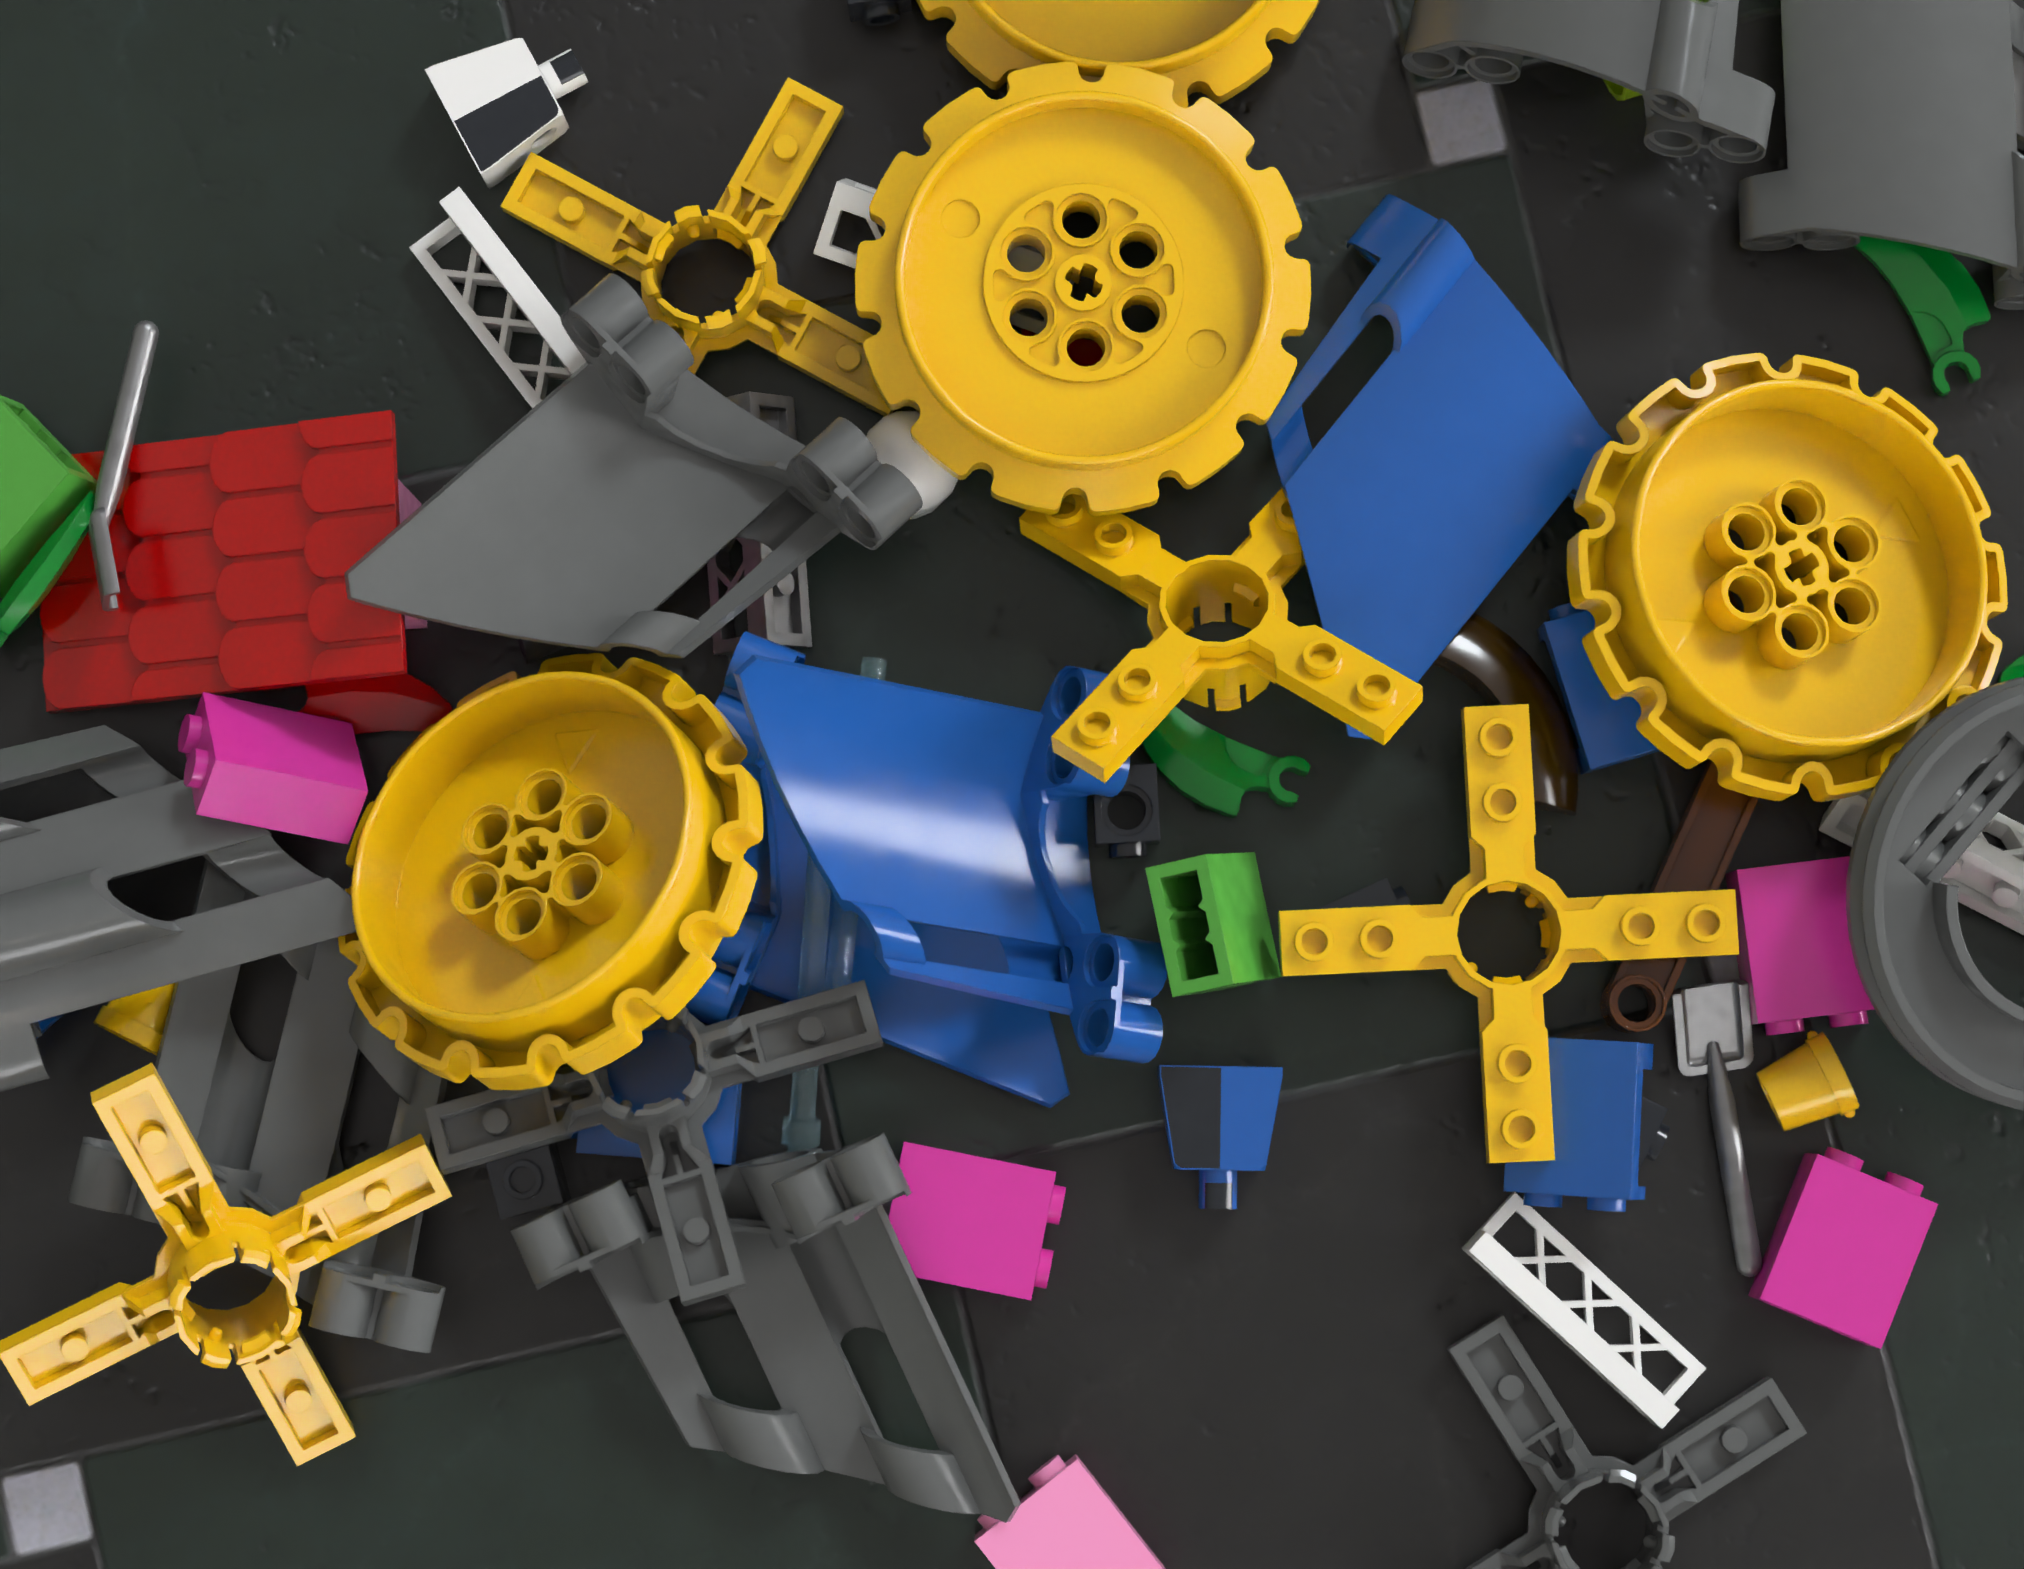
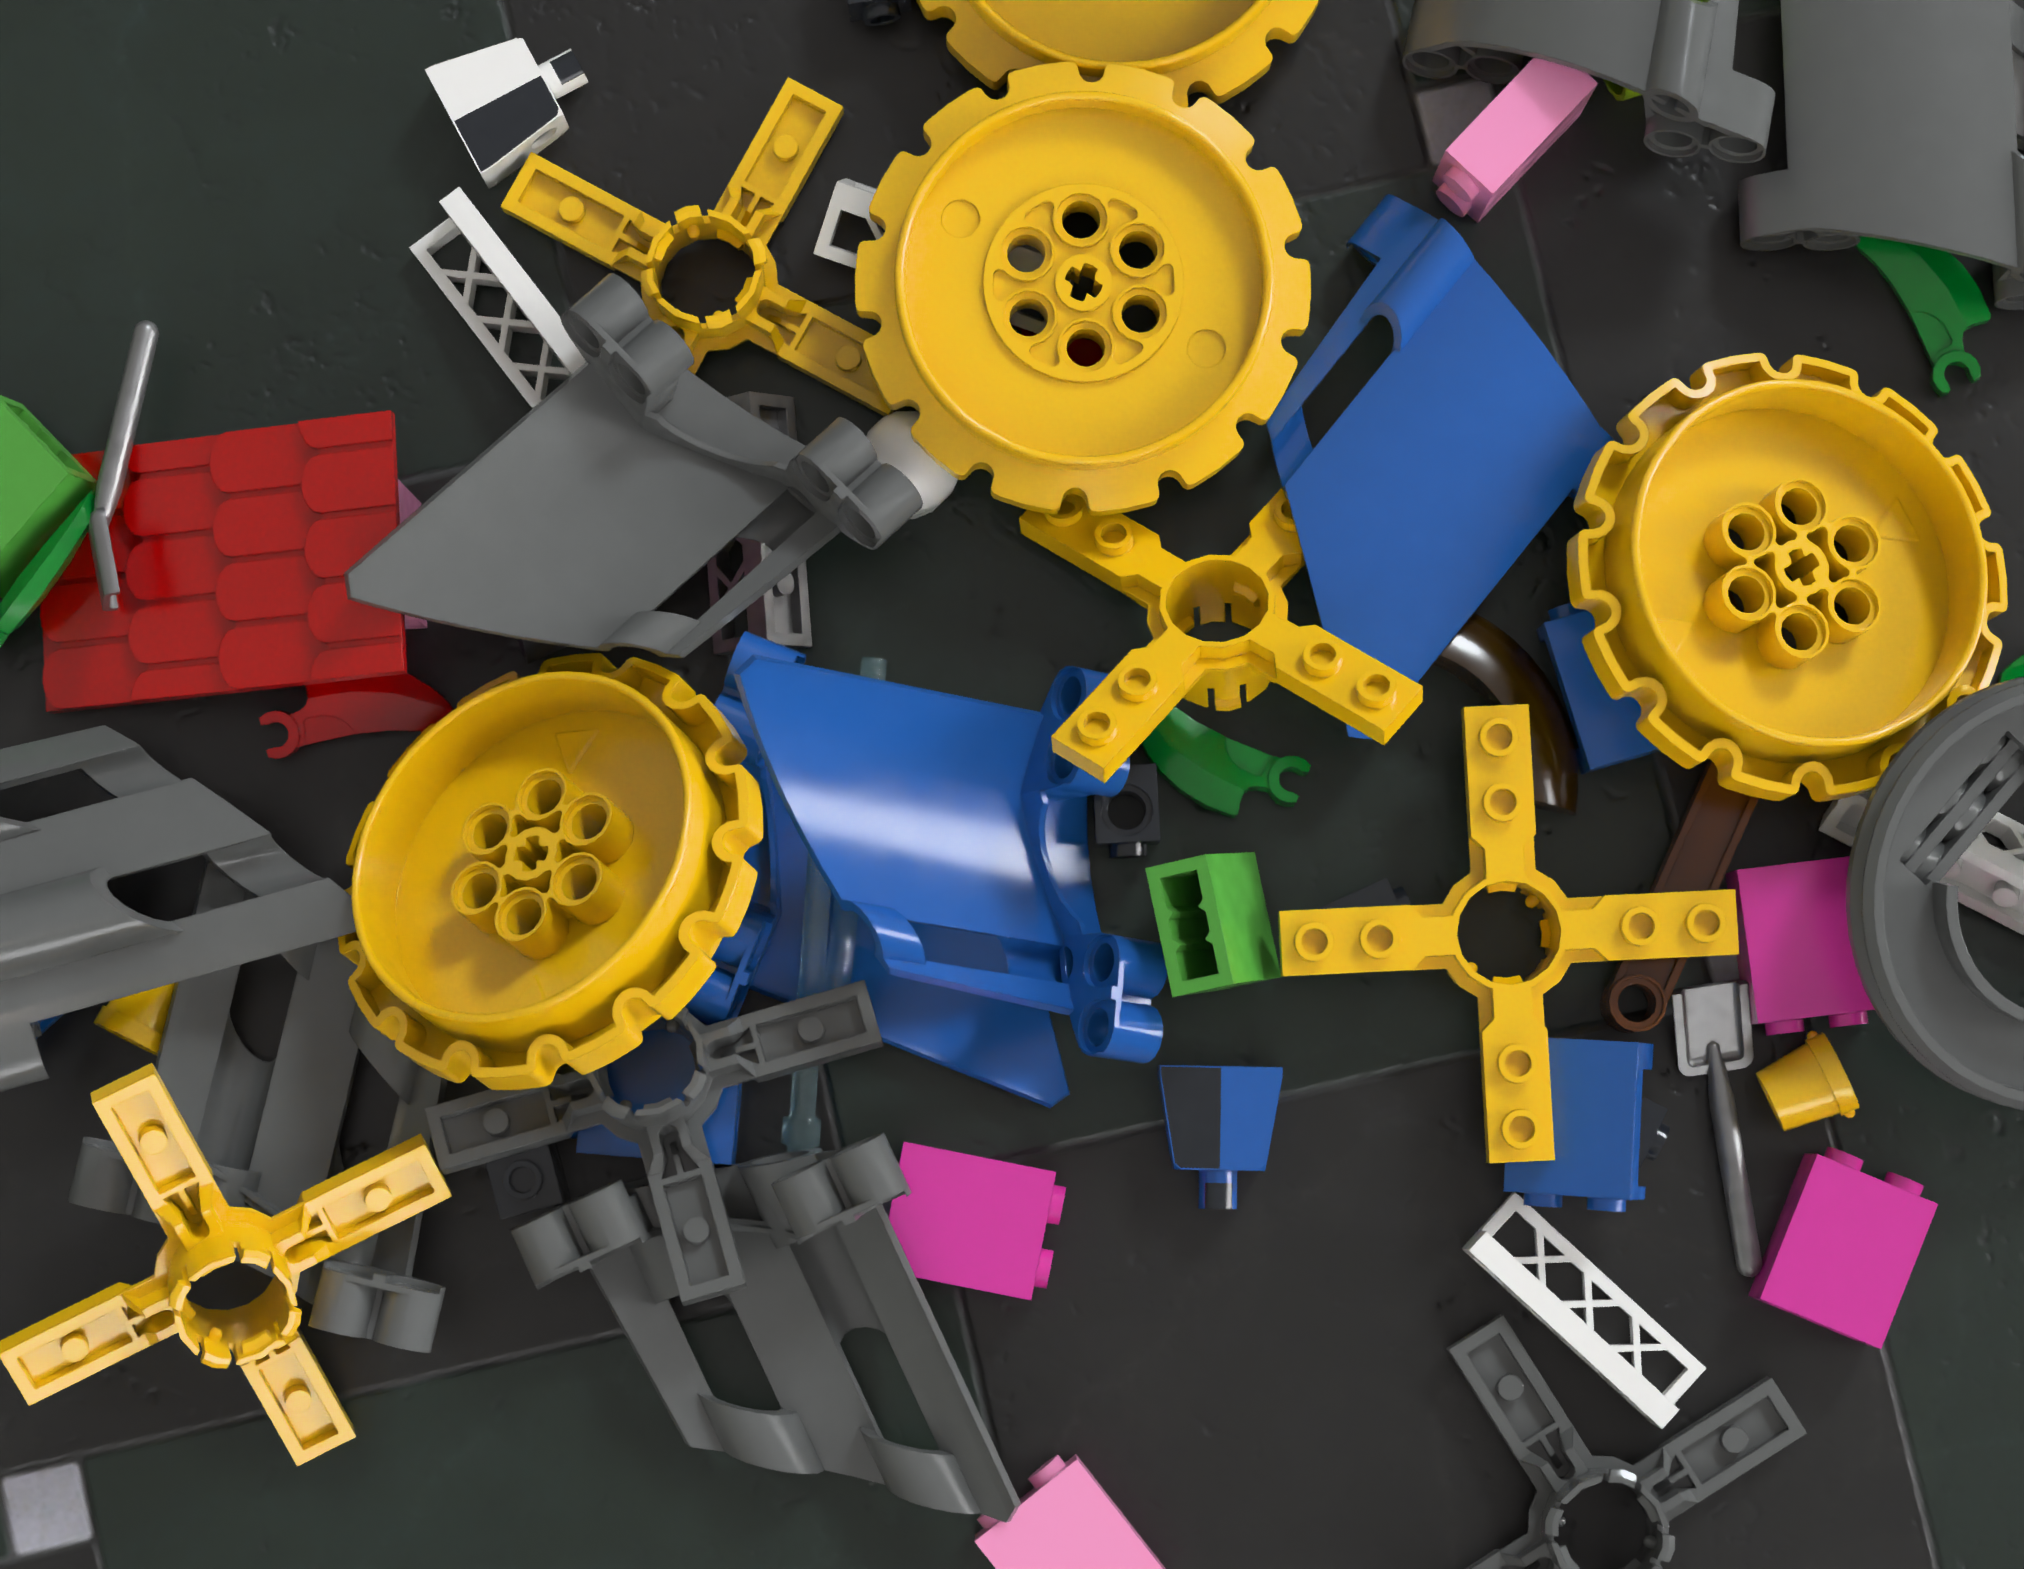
dark pink brick [178,692,368,845] -> none
none -> bright pink brick [1432,58,1598,223]

